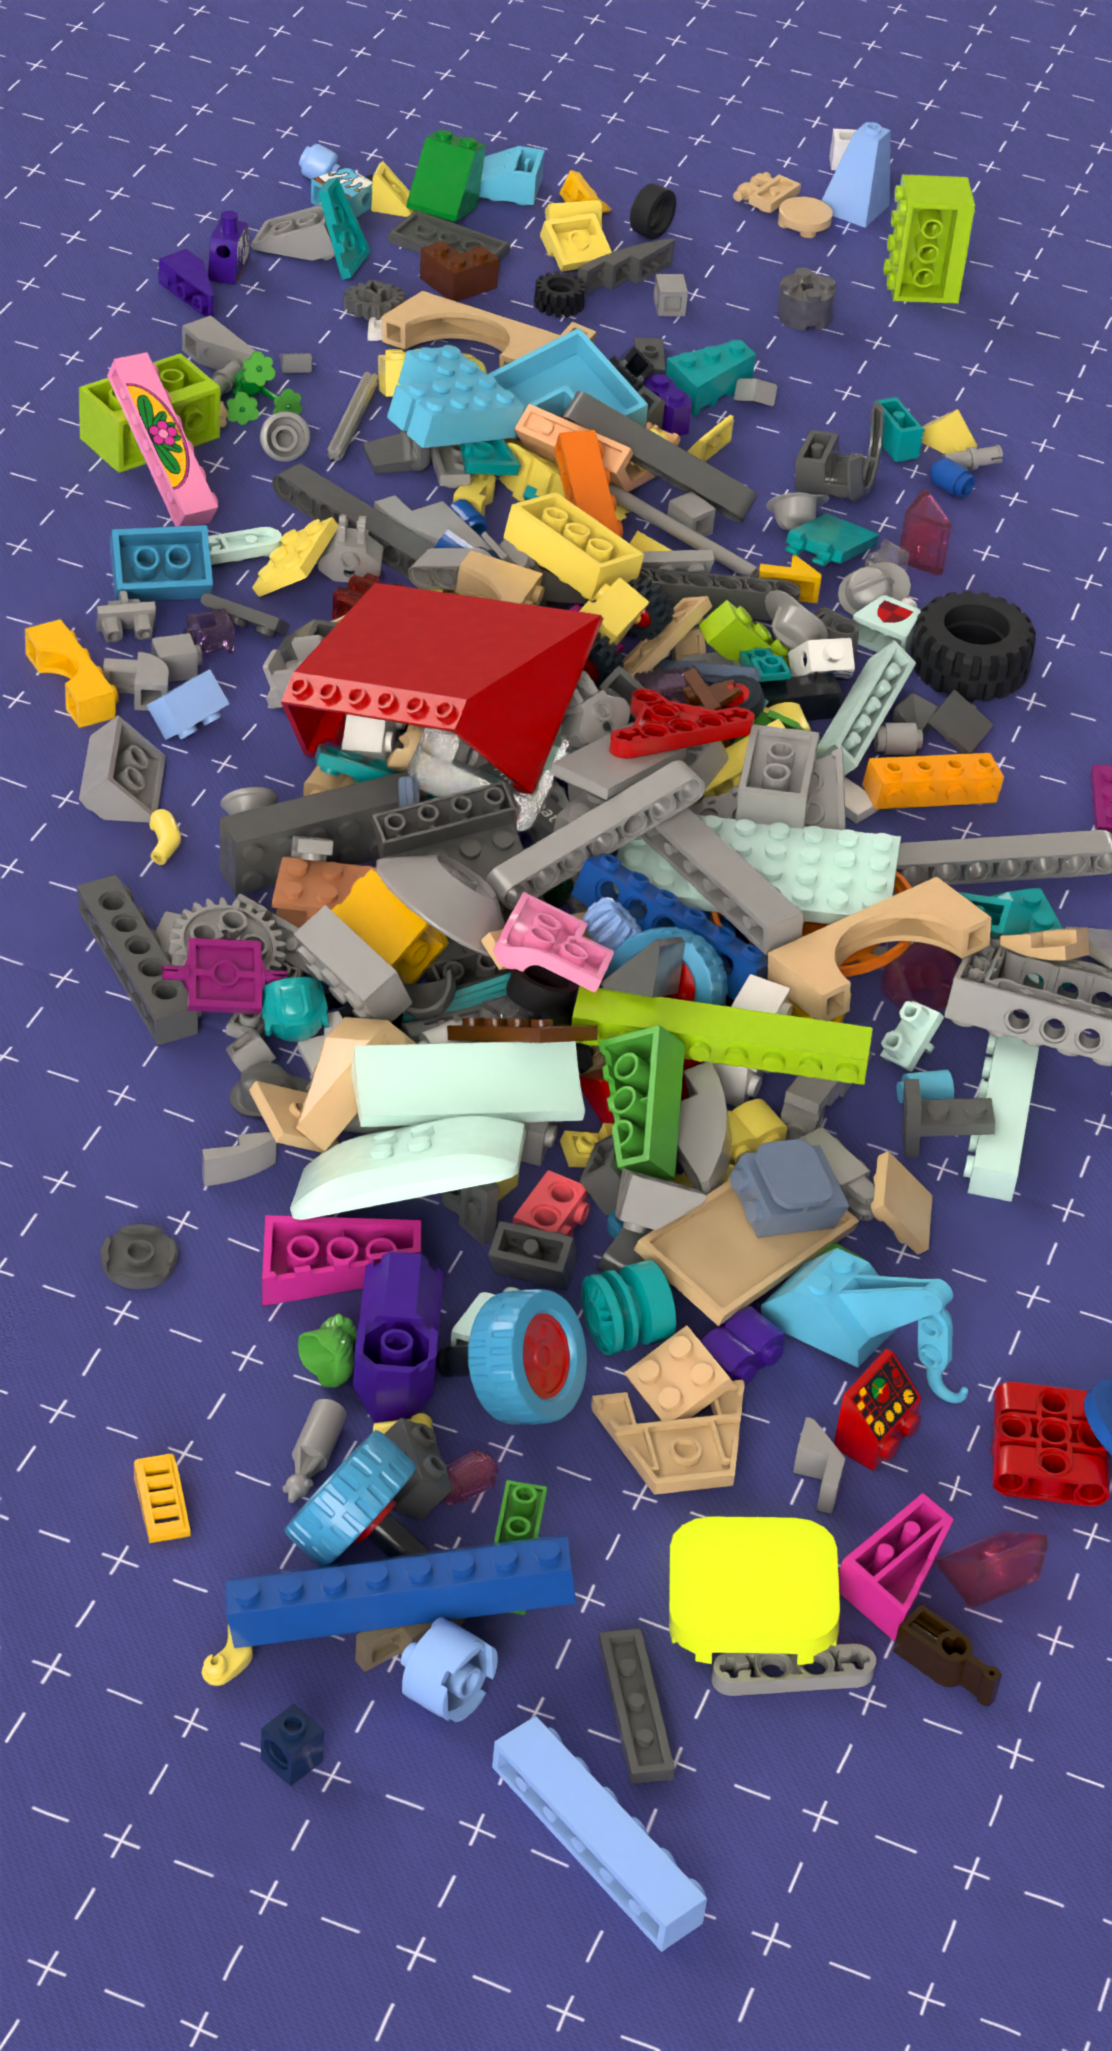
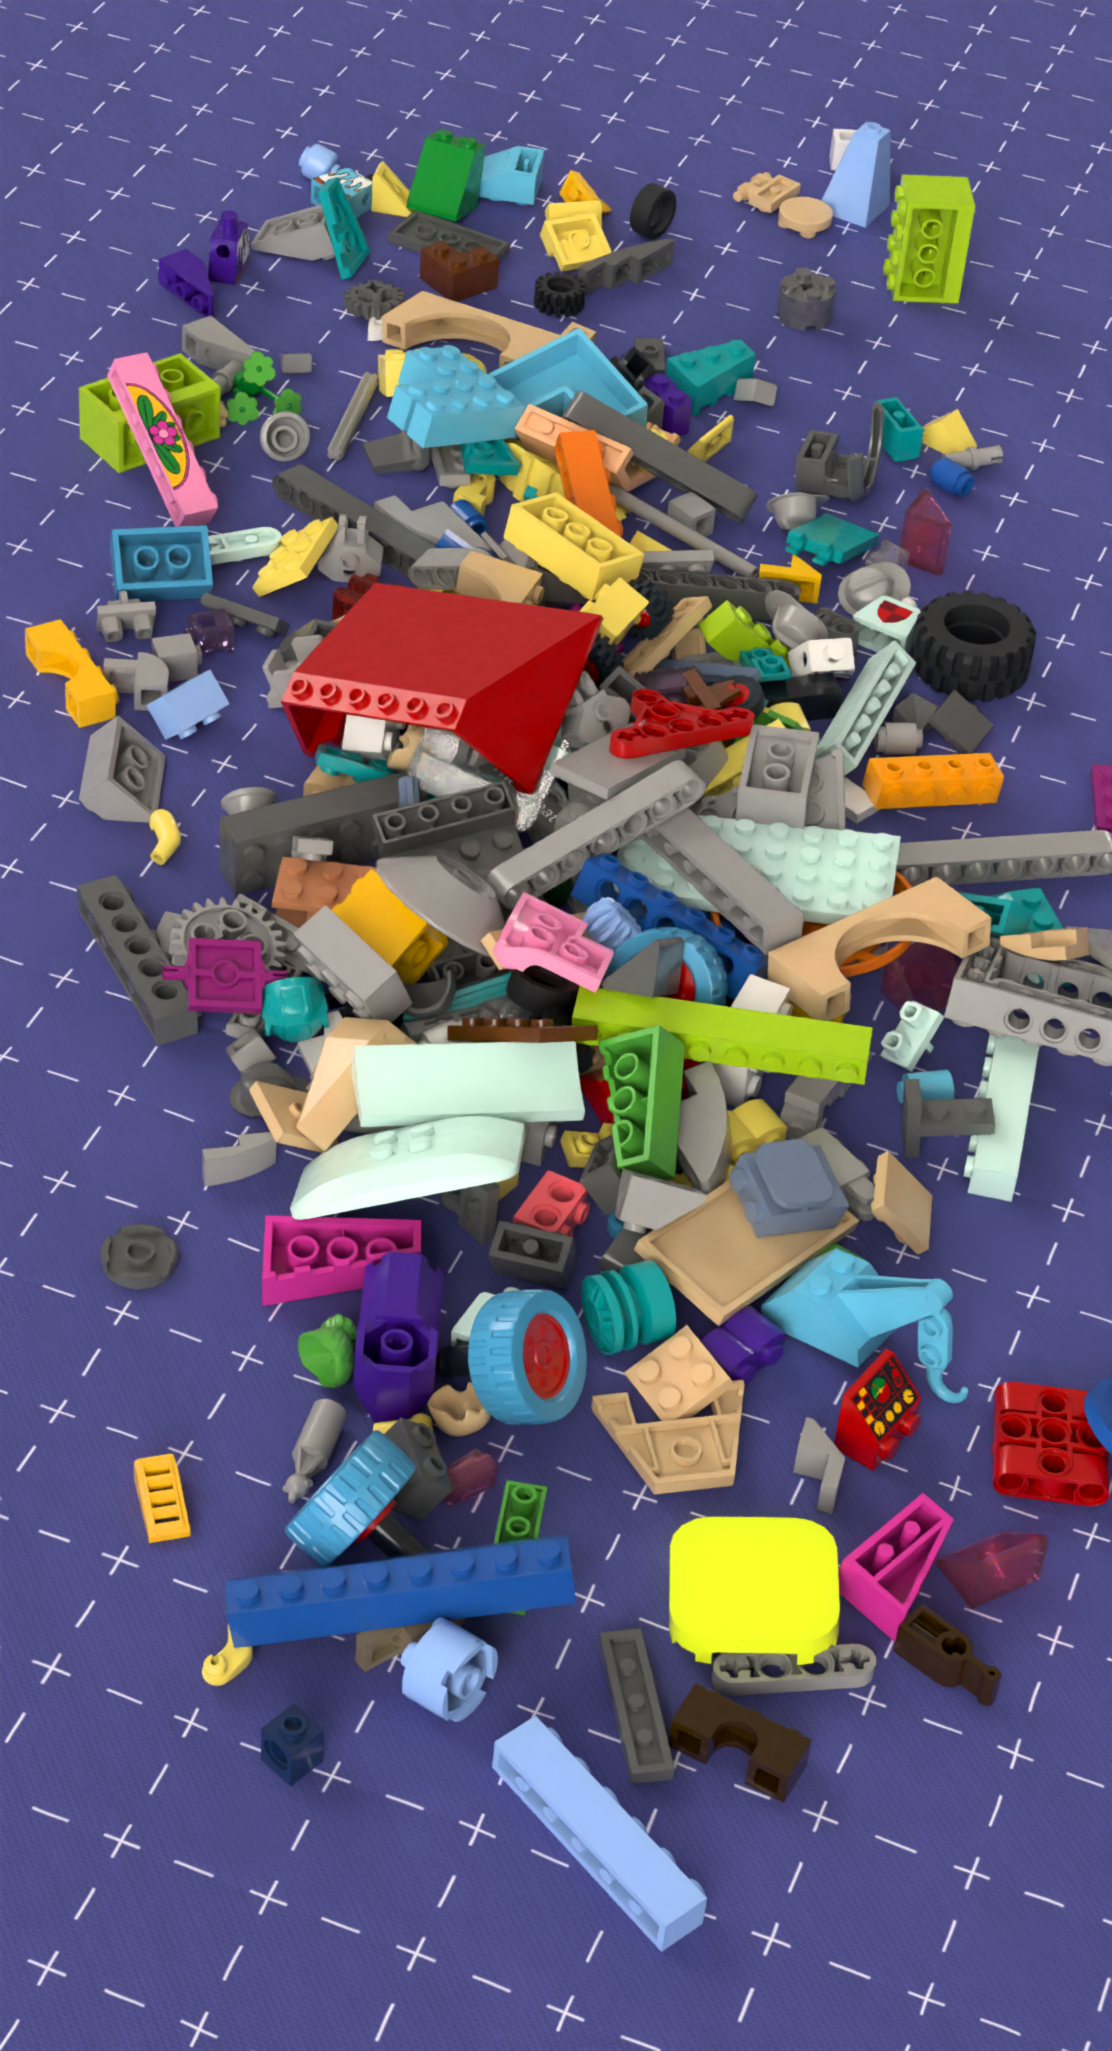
light grey brick [653,274,688,316] -> none
none -> tan hair [427,1382,491,1437]
none -> dark brown arch [668,1683,812,1803]

